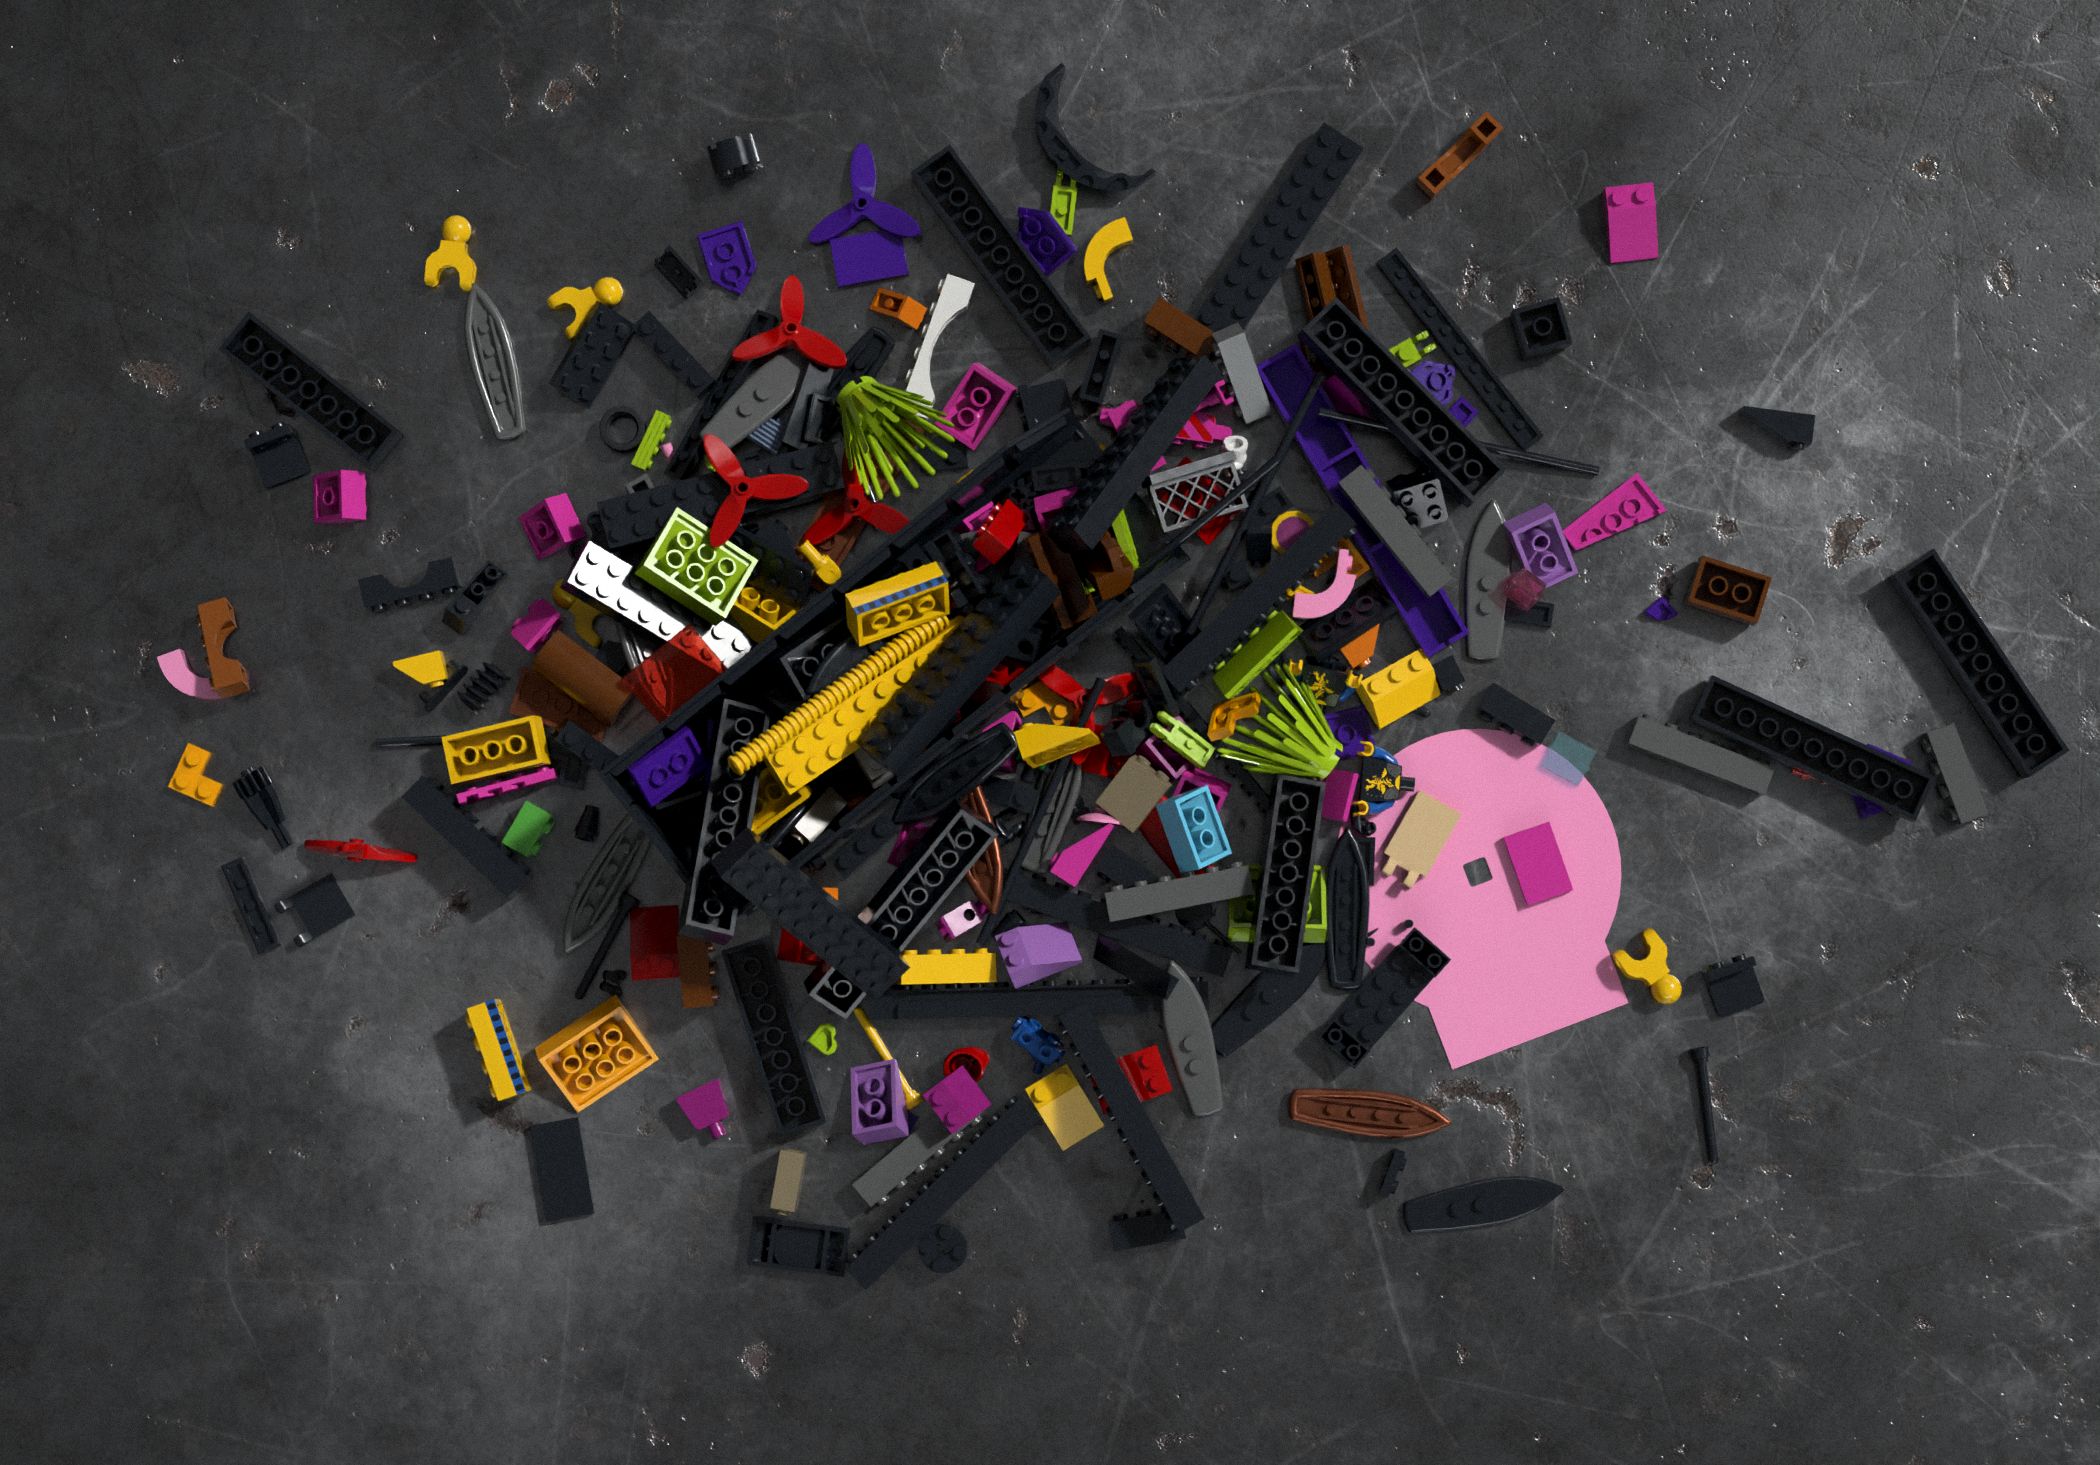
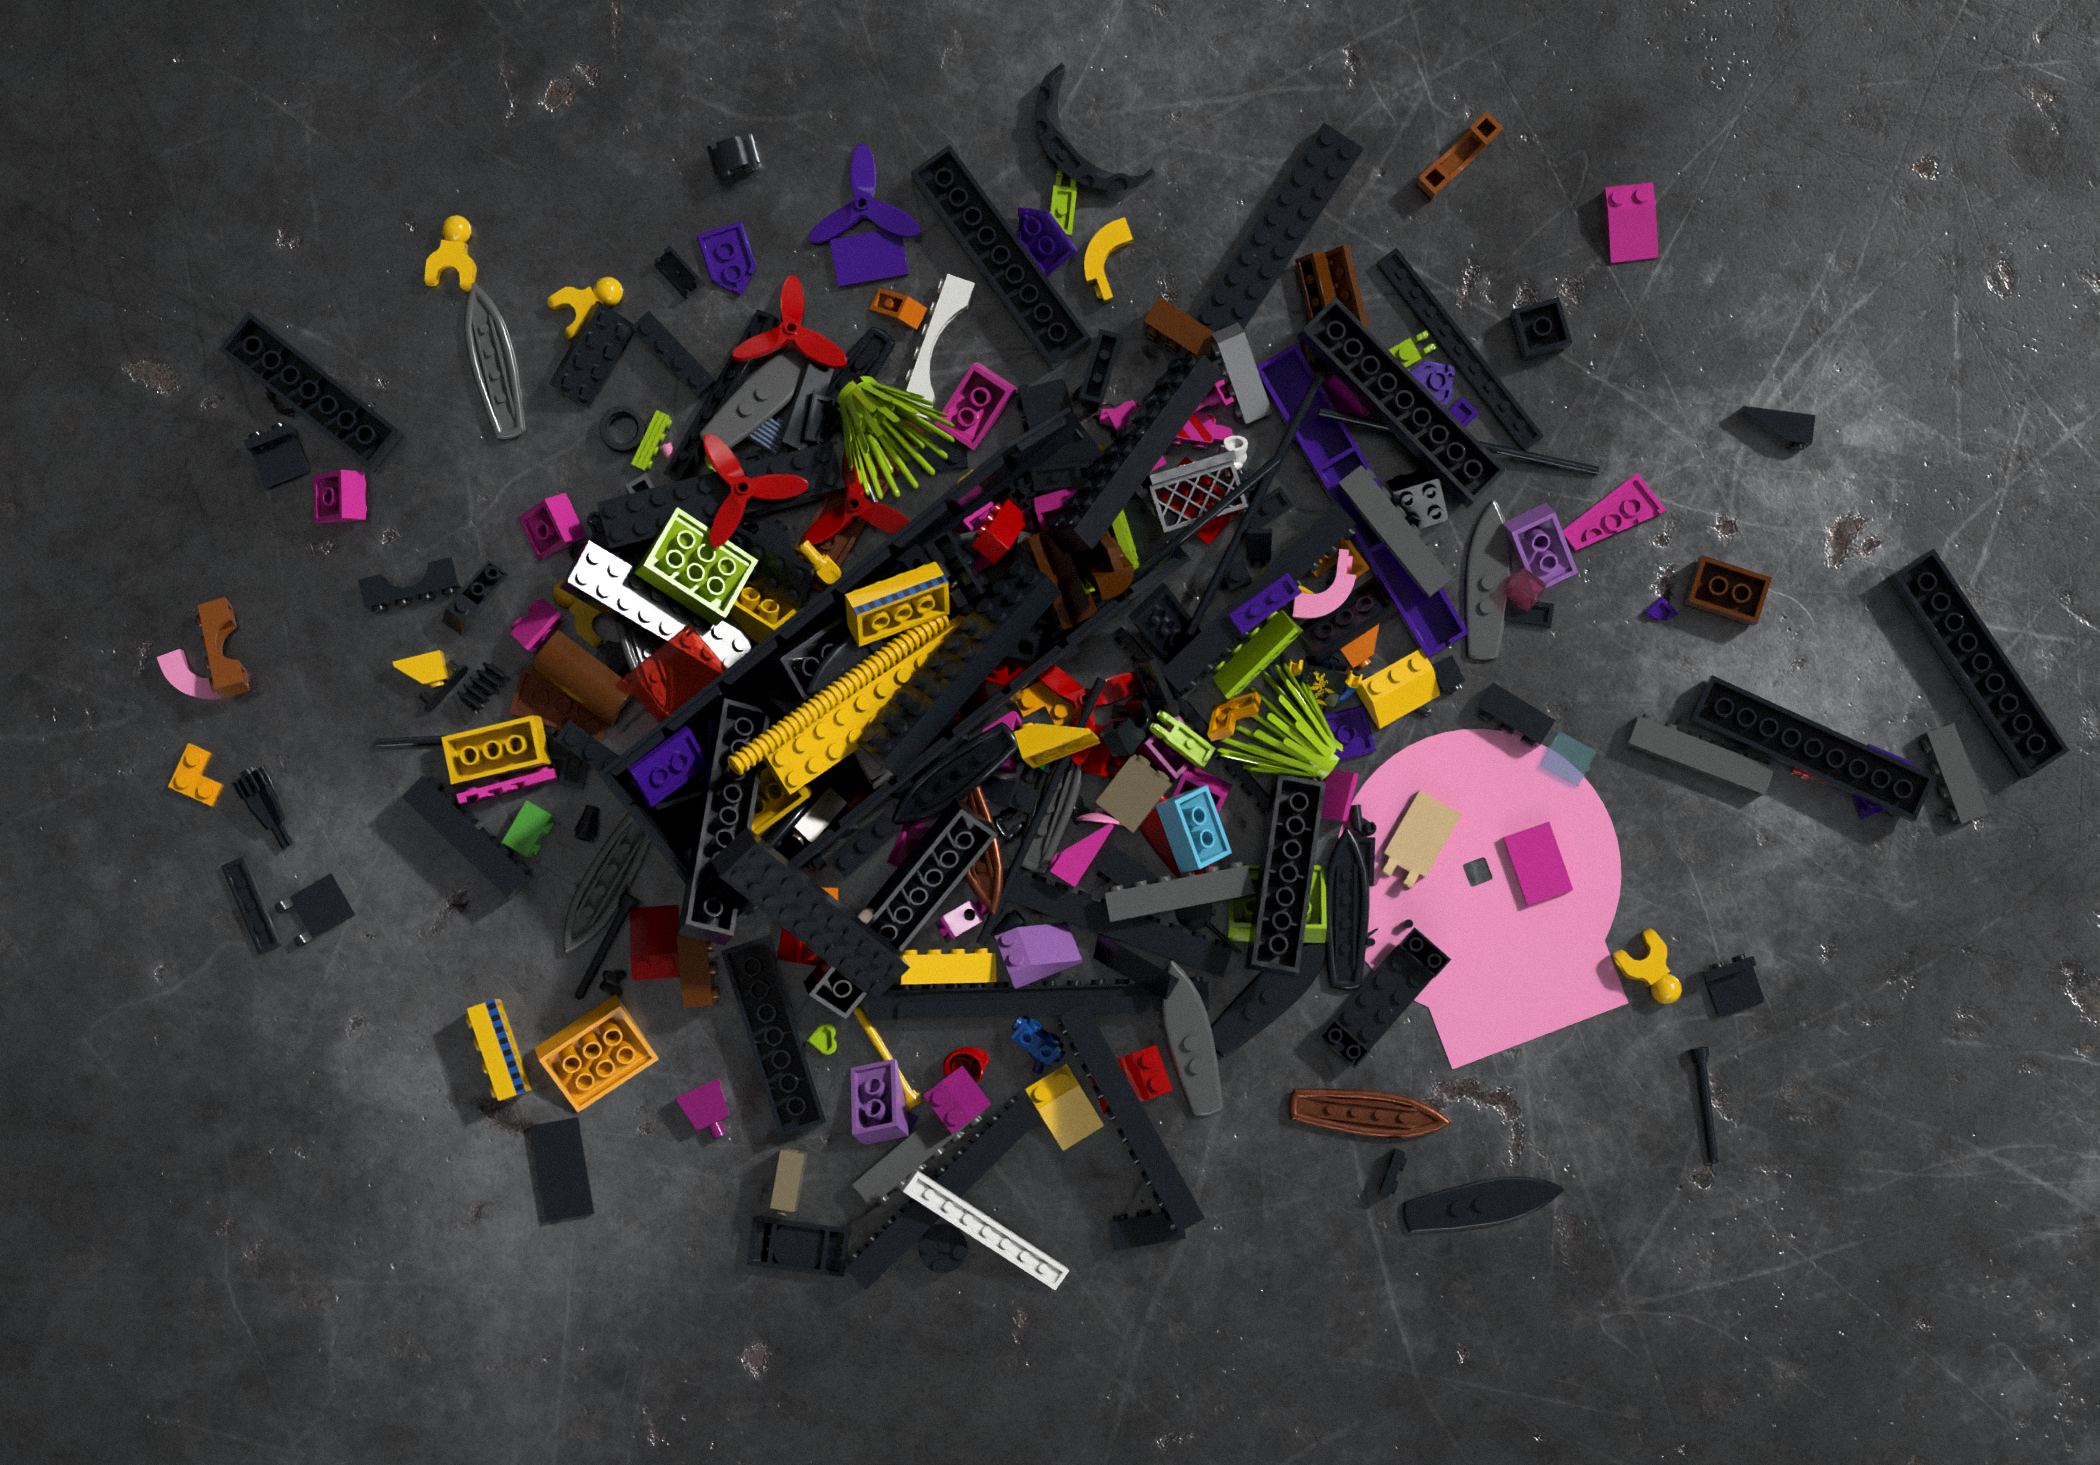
red piece [304,839,418,862] -> none
flat silver tile [1272,511,1315,555] -> none
torso [1352,741,1415,816] -> none
none -> white plate [901,1169,1069,1290]
none -> dark purple tile [1228,573,1302,635]

